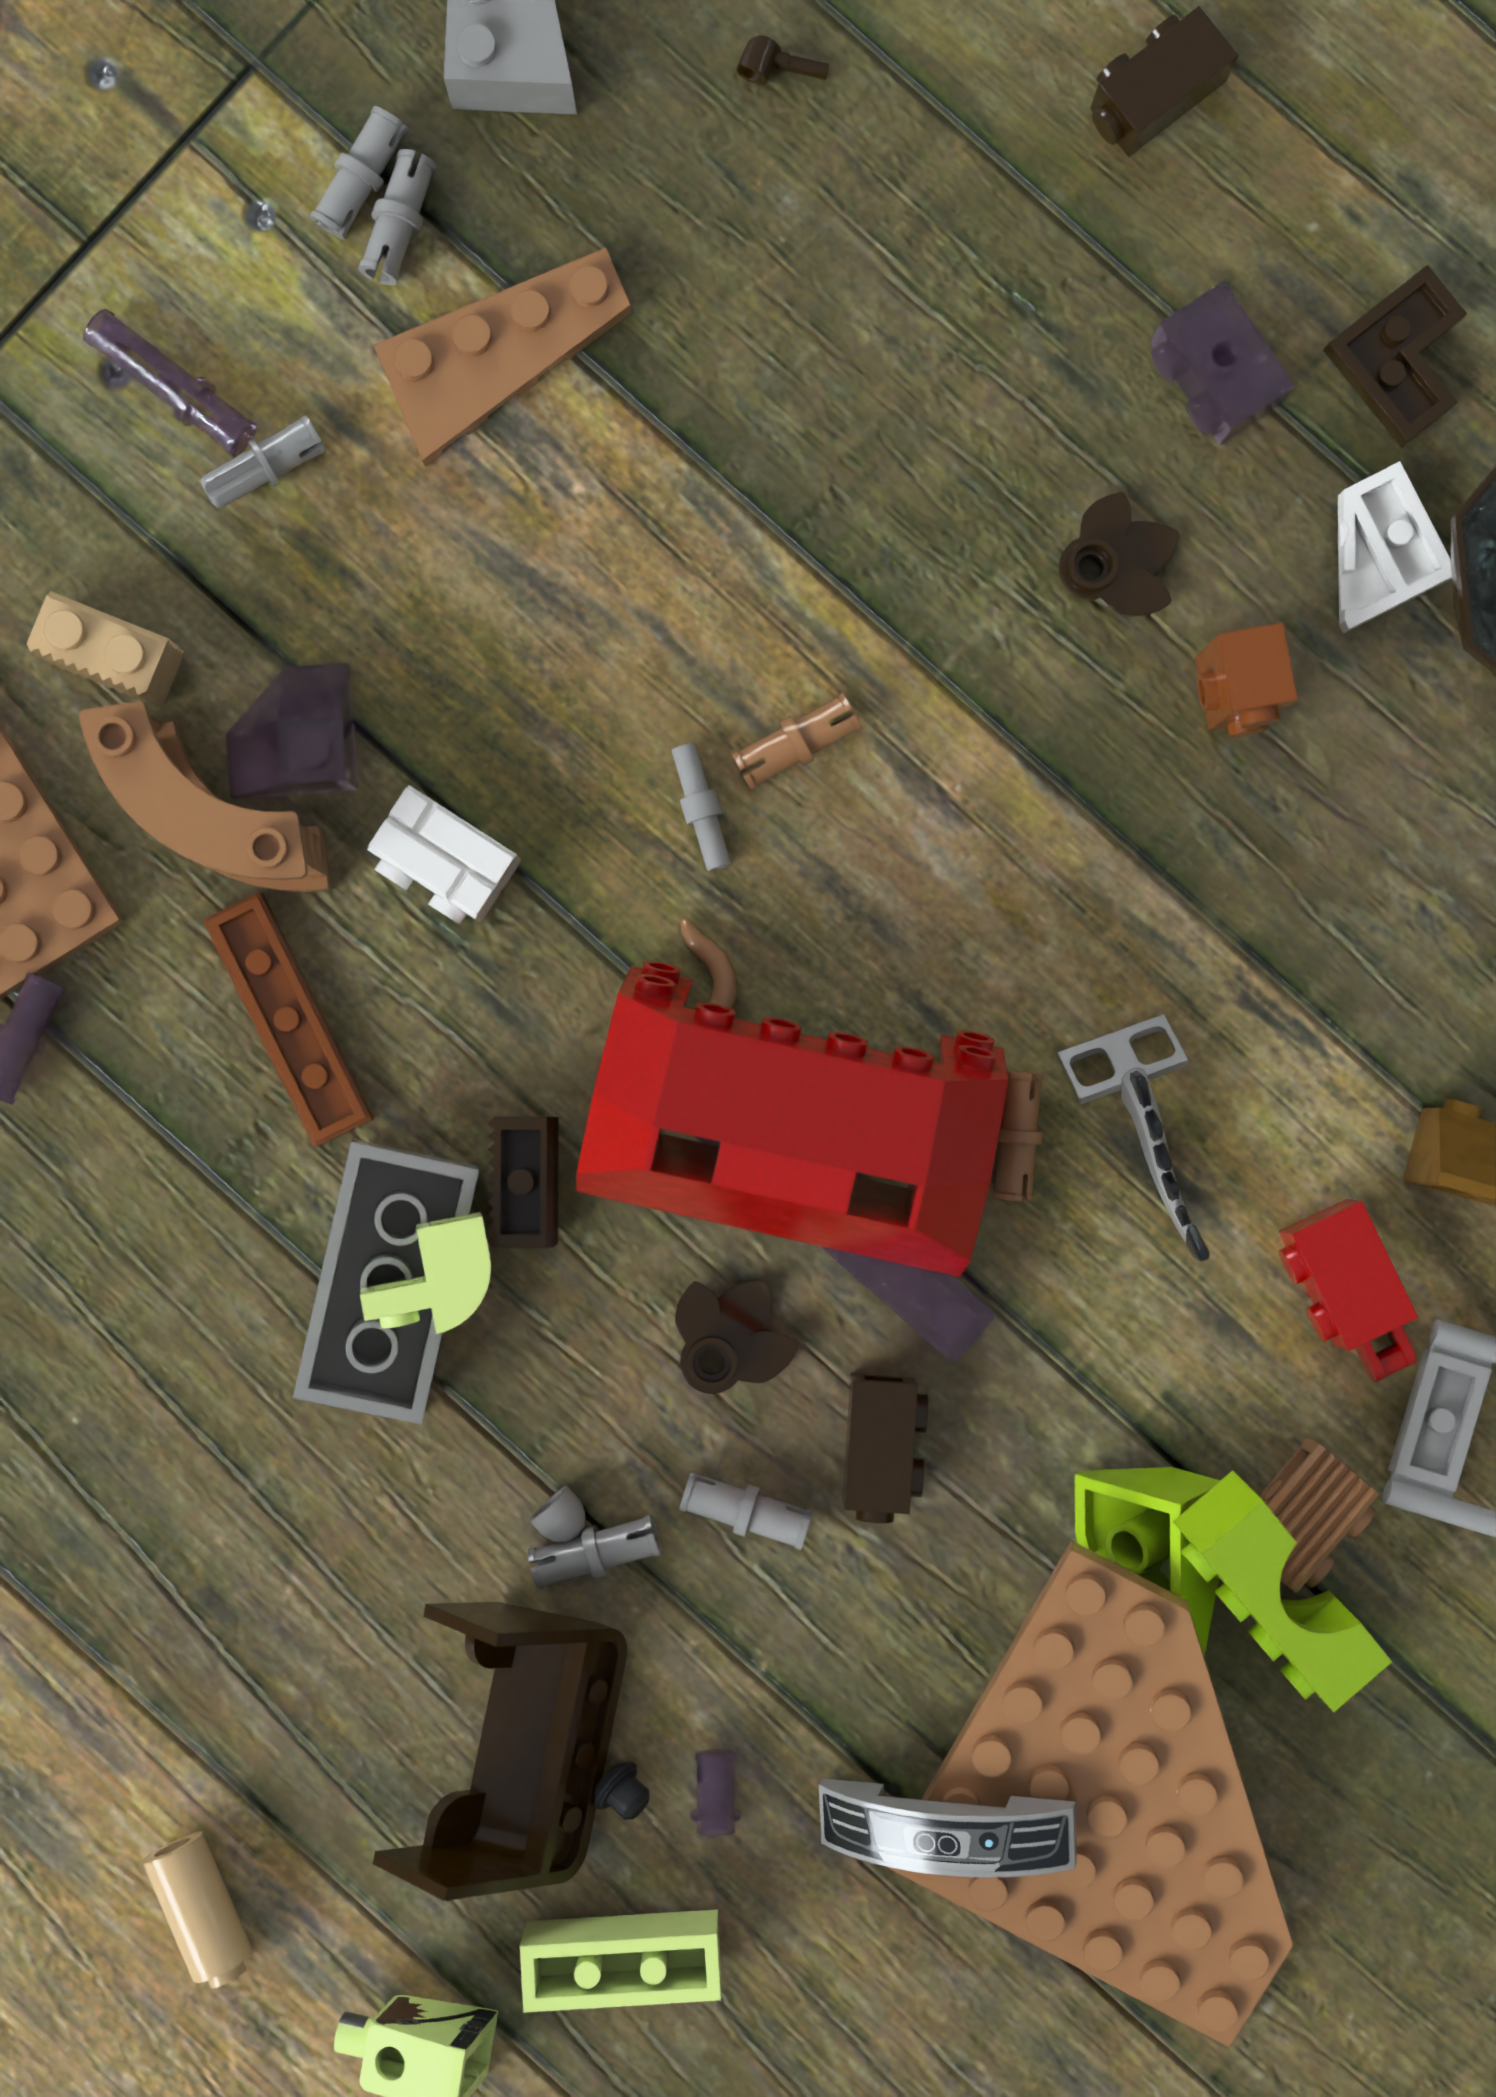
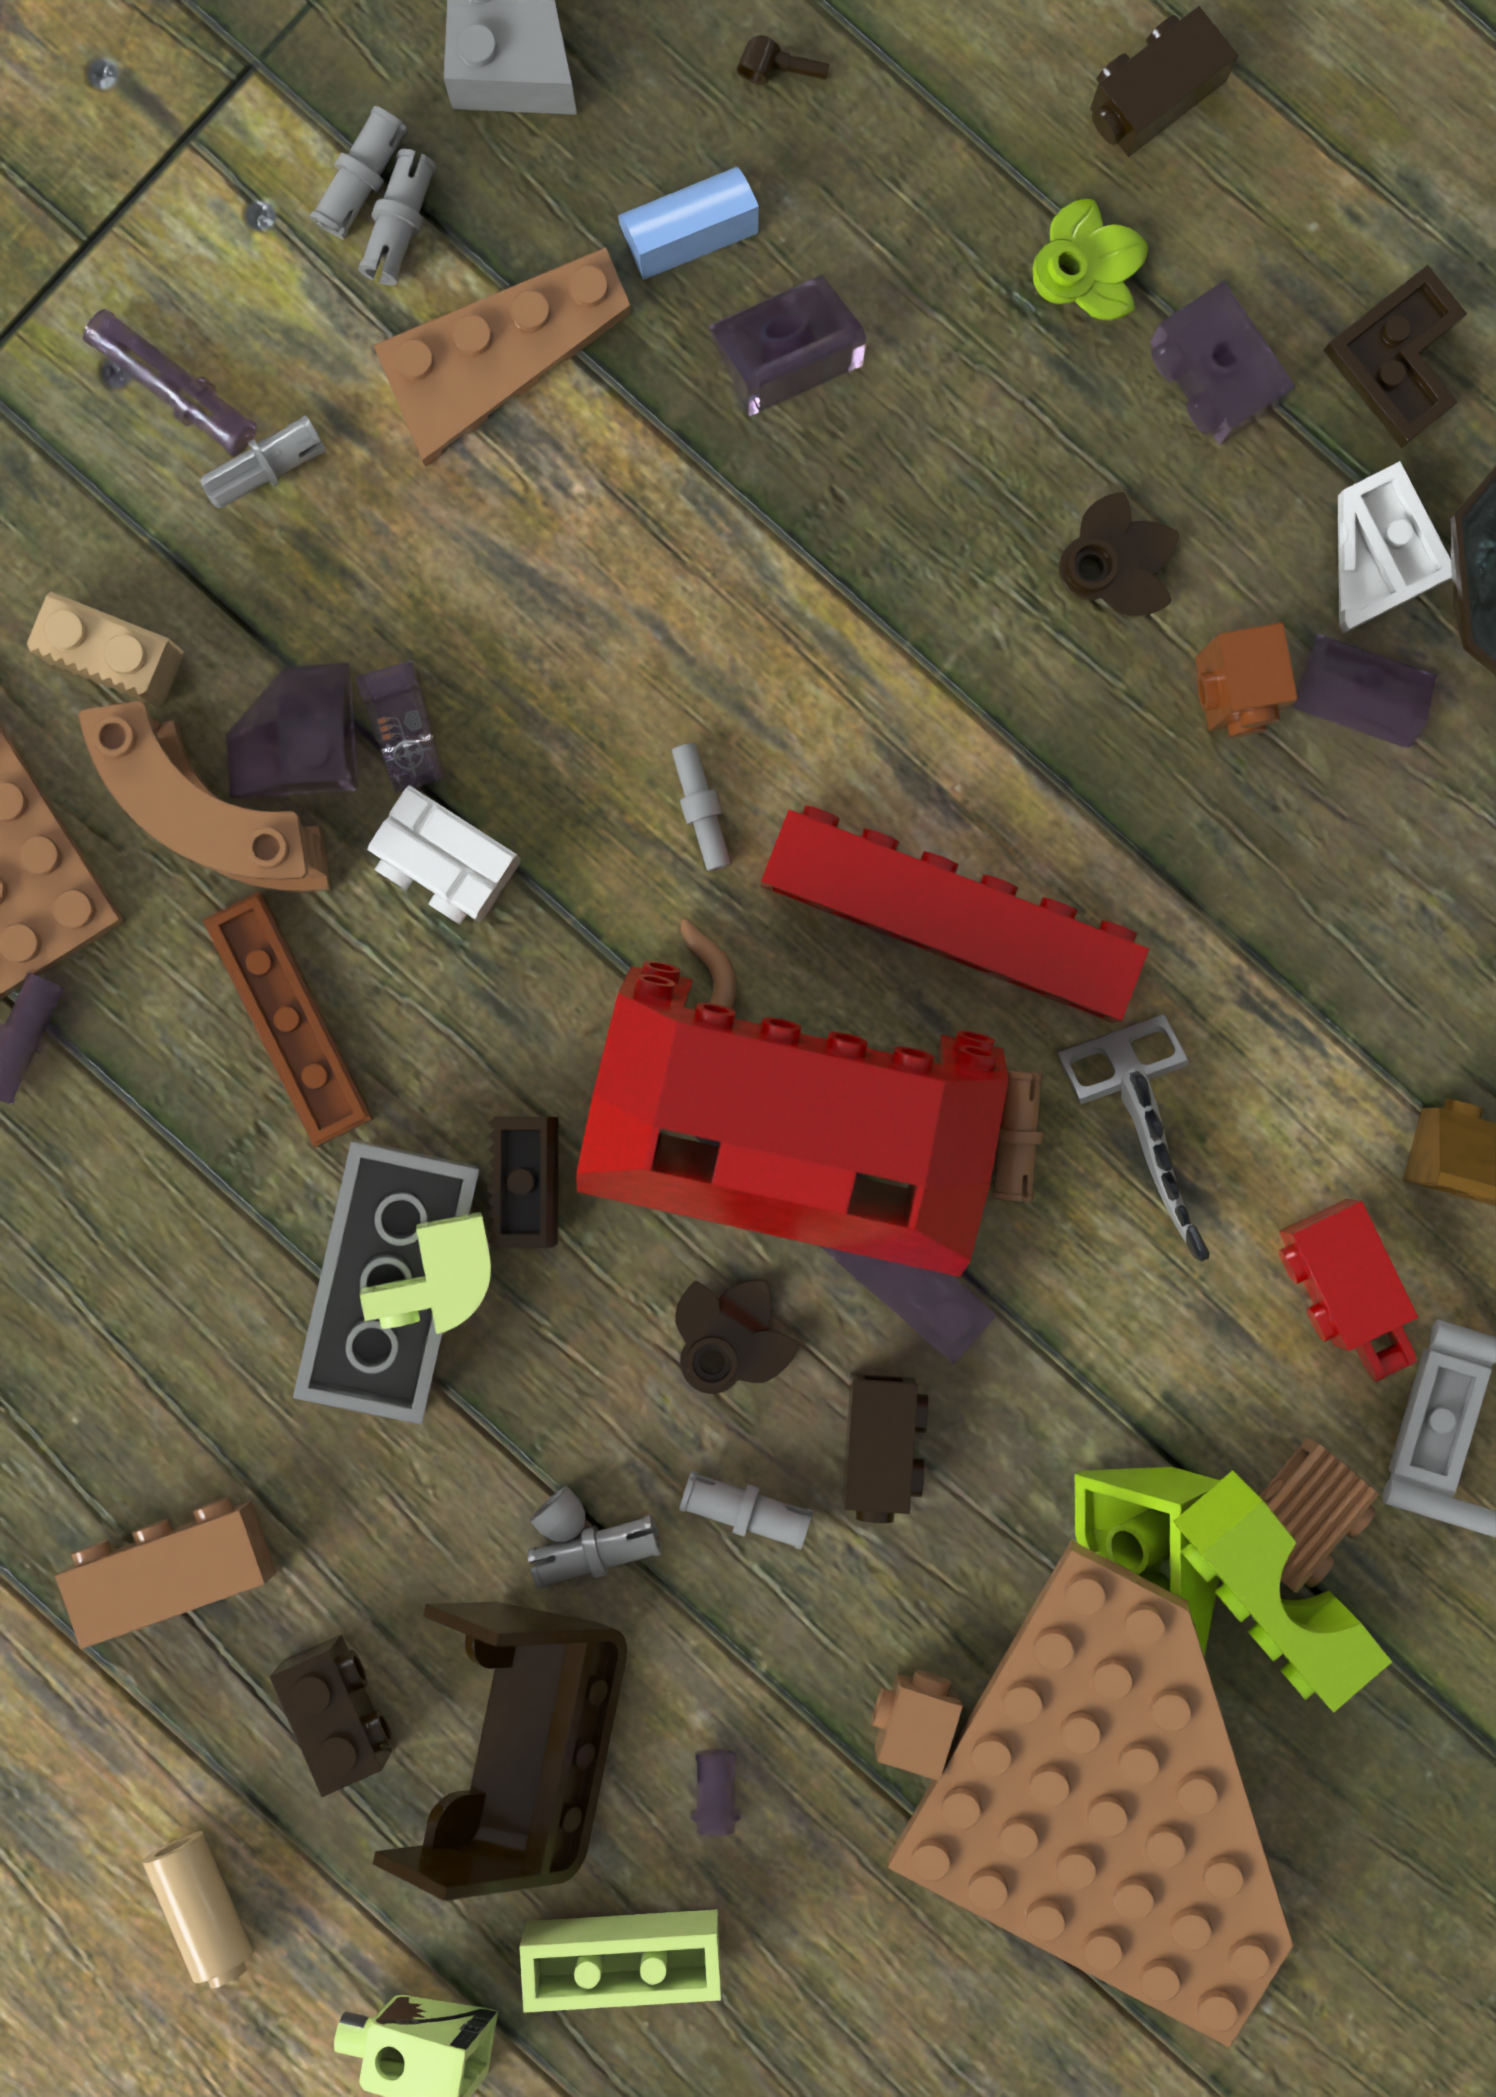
black piece [595,1762,649,1820] -> none
medium nougat pin [731,692,862,790] -> none
slope [819,1778,1077,1878] -> none
none -> medium nougat brick [55,1497,277,1650]
none -> dark brown brick [270,1634,393,1797]
none -> leg [355,660,446,793]
none -> light blue brick [618,167,759,280]
none -> clear purple slope [708,275,867,417]
none -> red brick [760,805,1149,1023]
none -> medium nougat brick [871,1670,963,1781]
none -> lime plate [1033,199,1149,320]
none -> clear purple slope [1293,633,1436,747]

